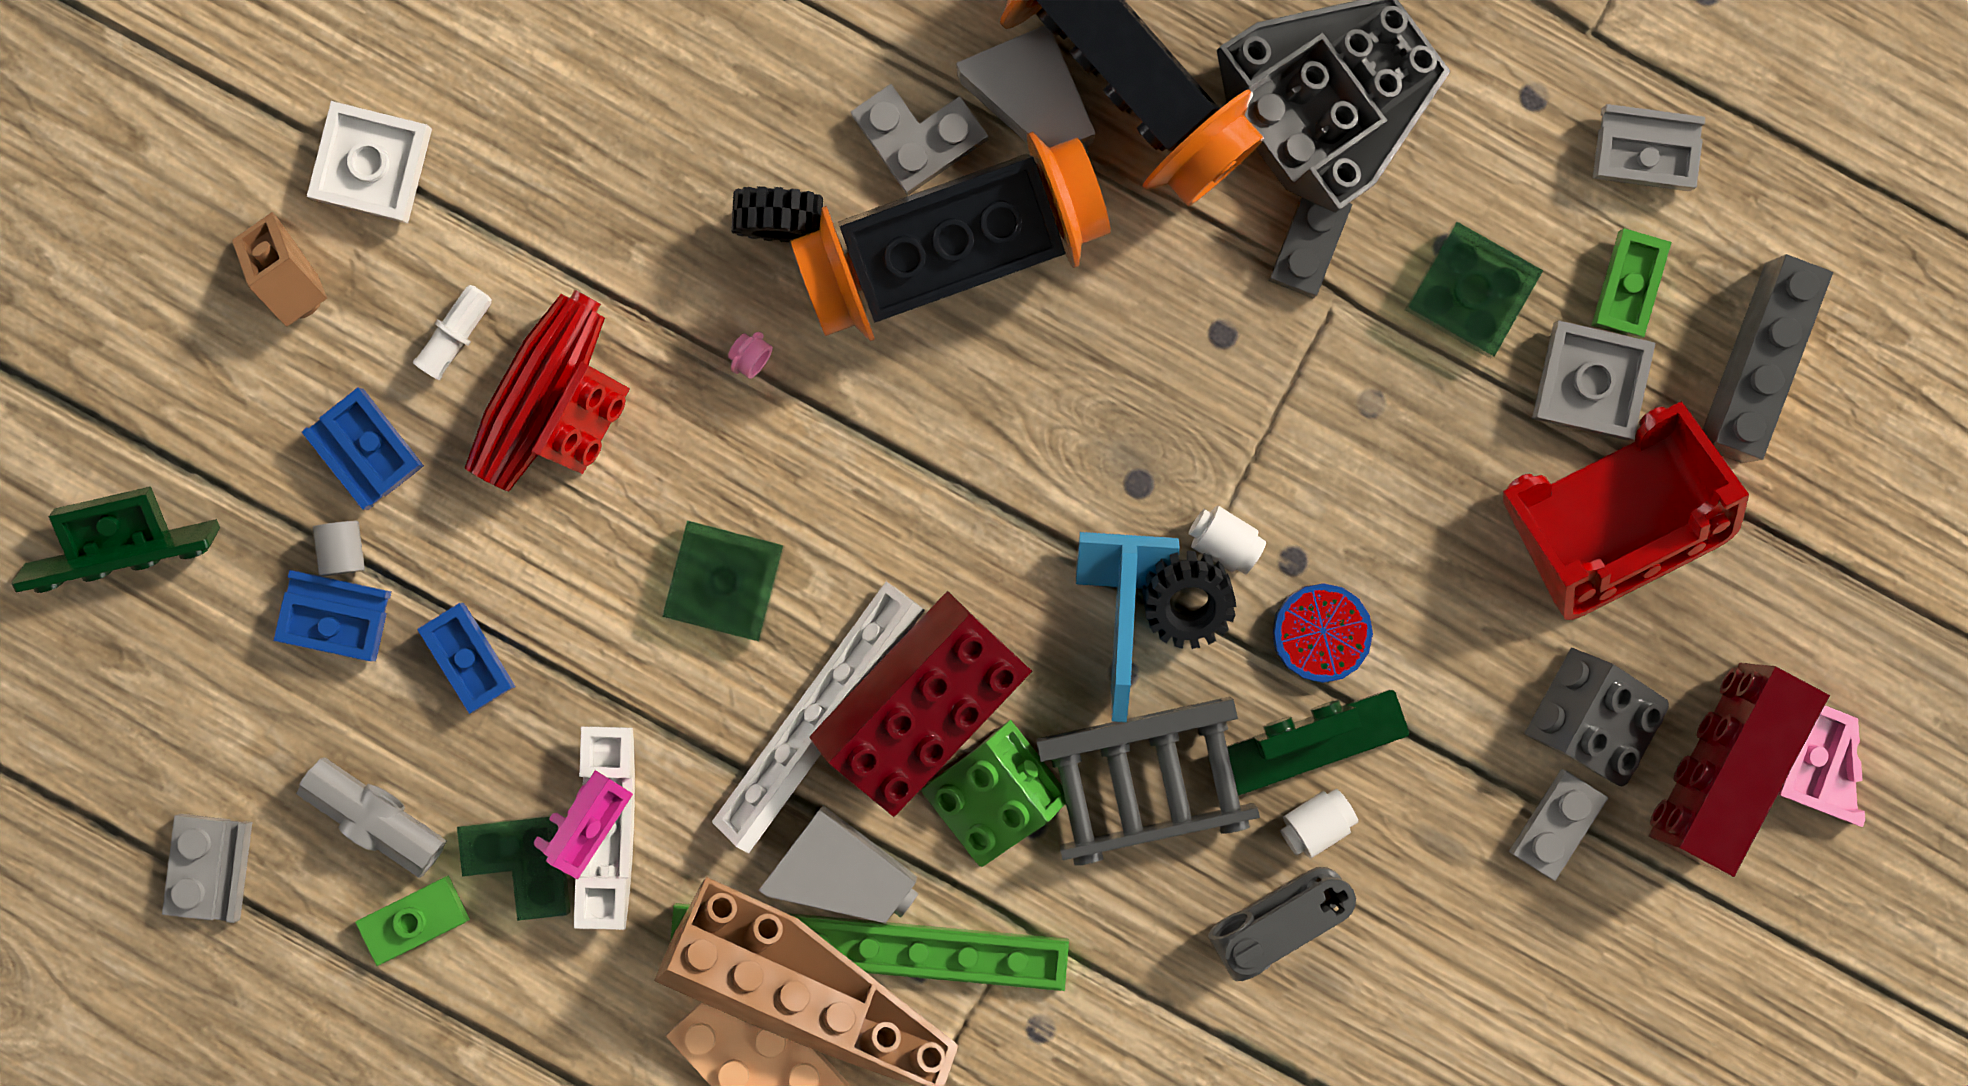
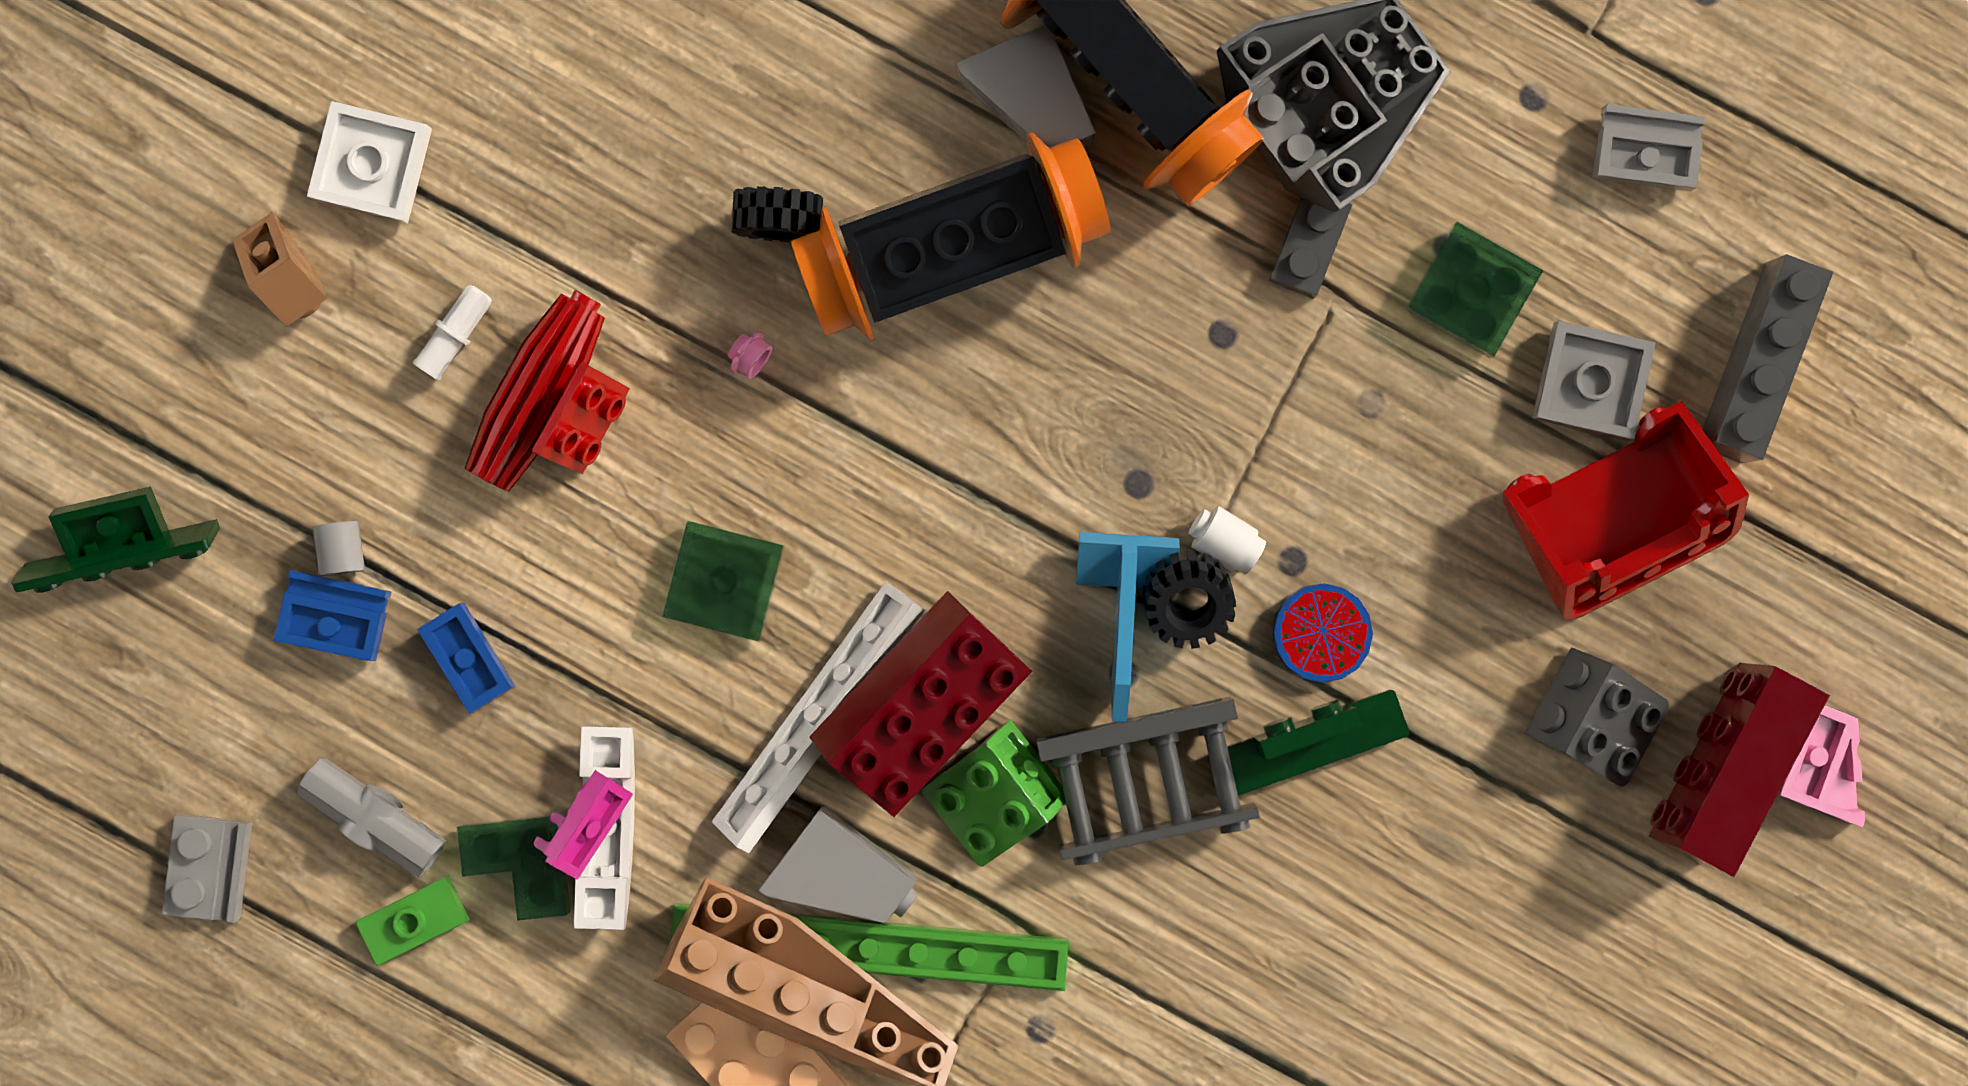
blue plate [302,387,424,510] -> none
light grey plate [851,84,988,196] -> none
dark grey piece [1208,867,1356,981] -> none
white brick [1280,789,1358,859] -> none
light grey plate [1509,769,1608,881] -> none
bright green plate [1591,228,1672,339] -> none

